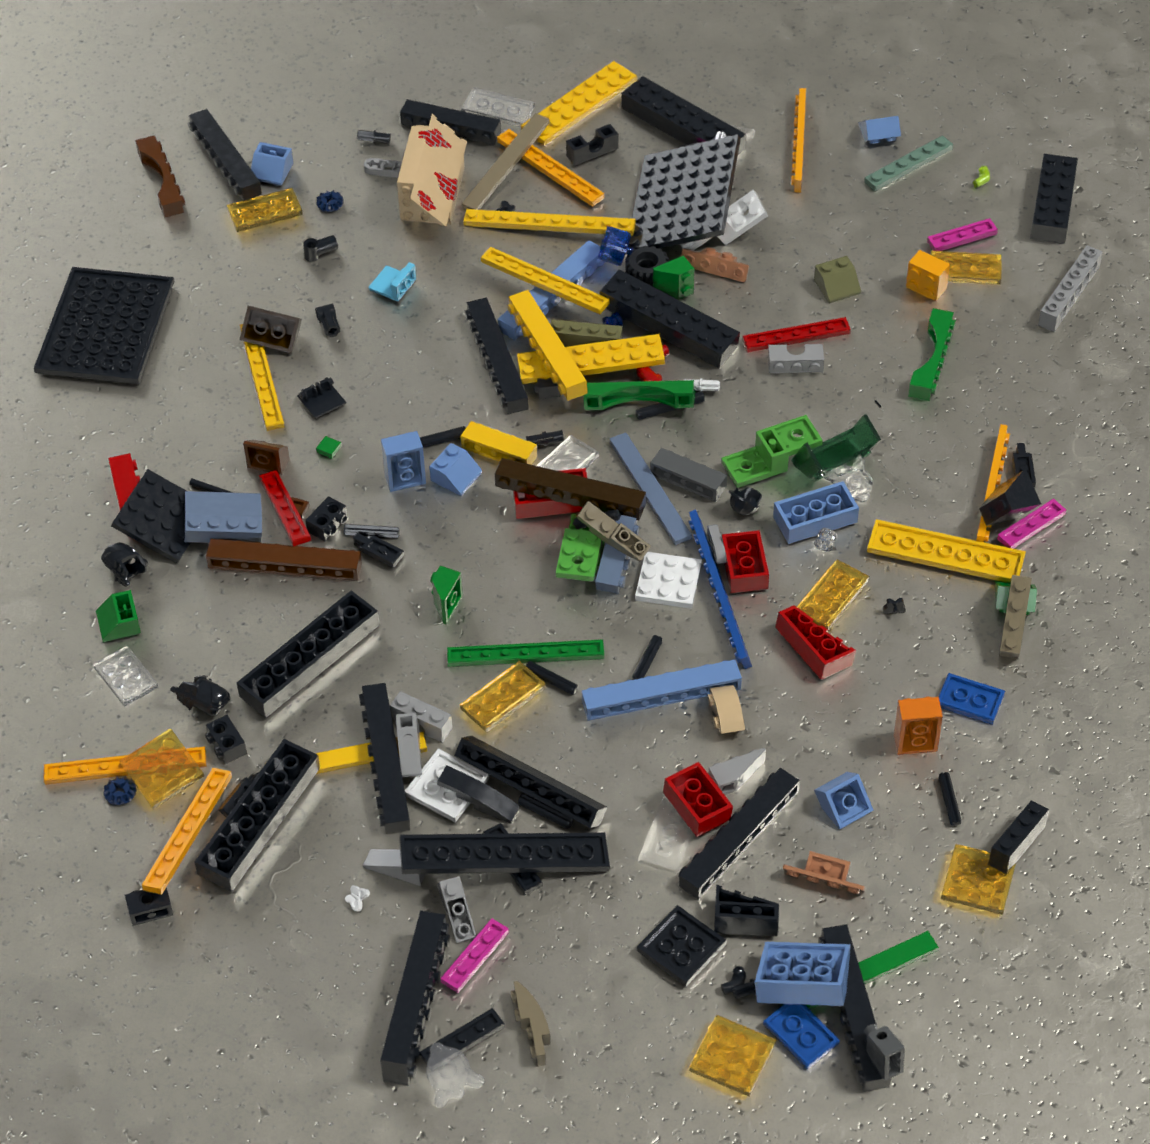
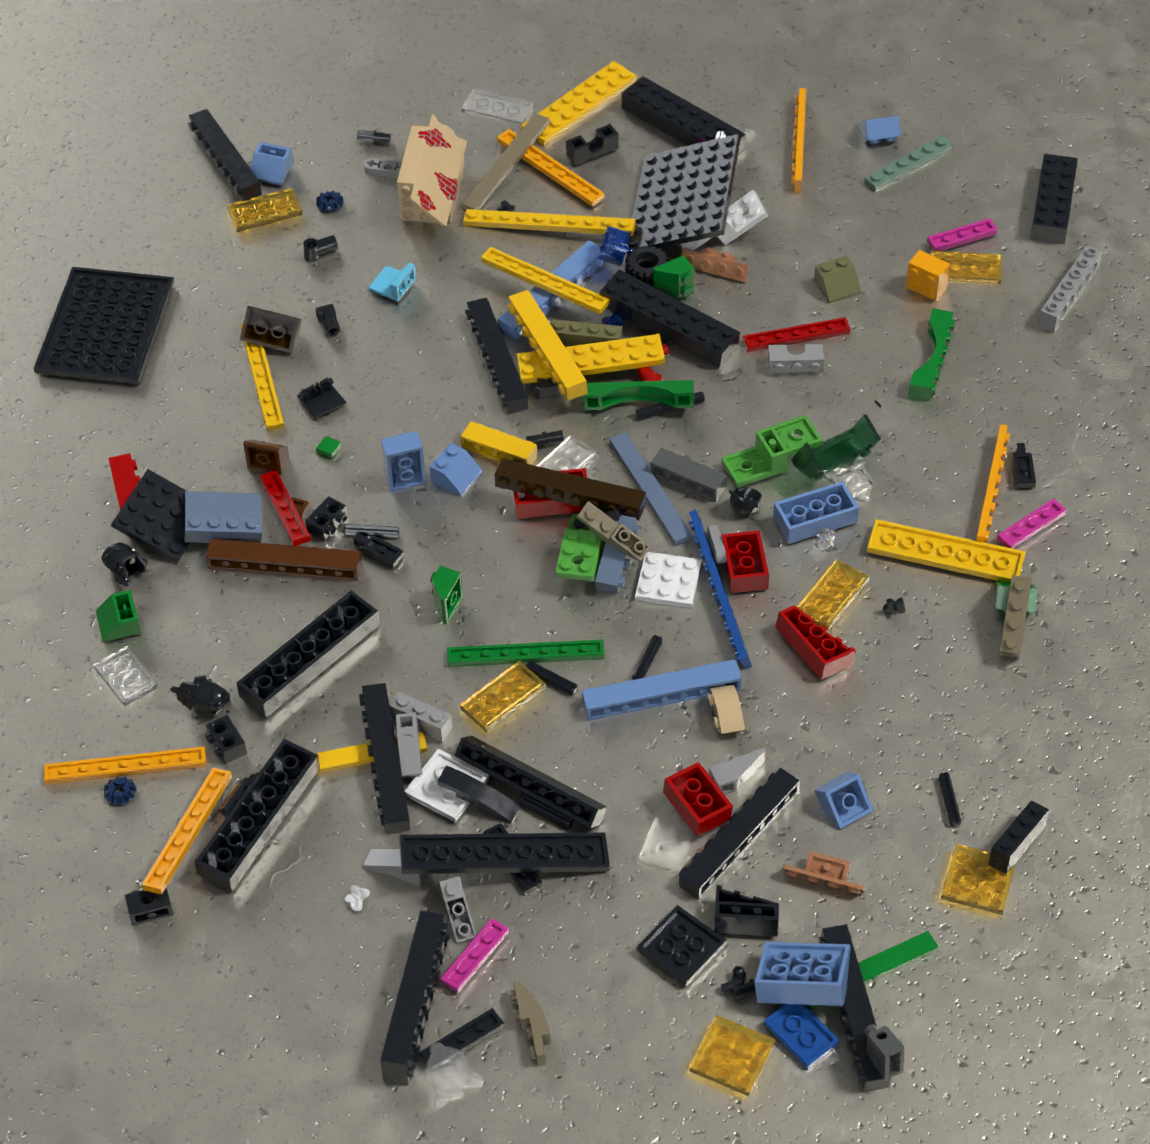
clear yellow plate [119,728,204,809] -> none
reddish brown arch [135,135,186,218] -> none
black bar [189,478,233,493] -> none
black brick [400,99,501,145] -> none
black axle [420,426,466,448] -> none
white axle [684,378,720,391] -> none
orange brick [894,696,943,755] -> none
blue tile [939,673,1005,725] -> none
lime arm [973,166,990,188] -> none
black slope [979,470,1041,526] -> none

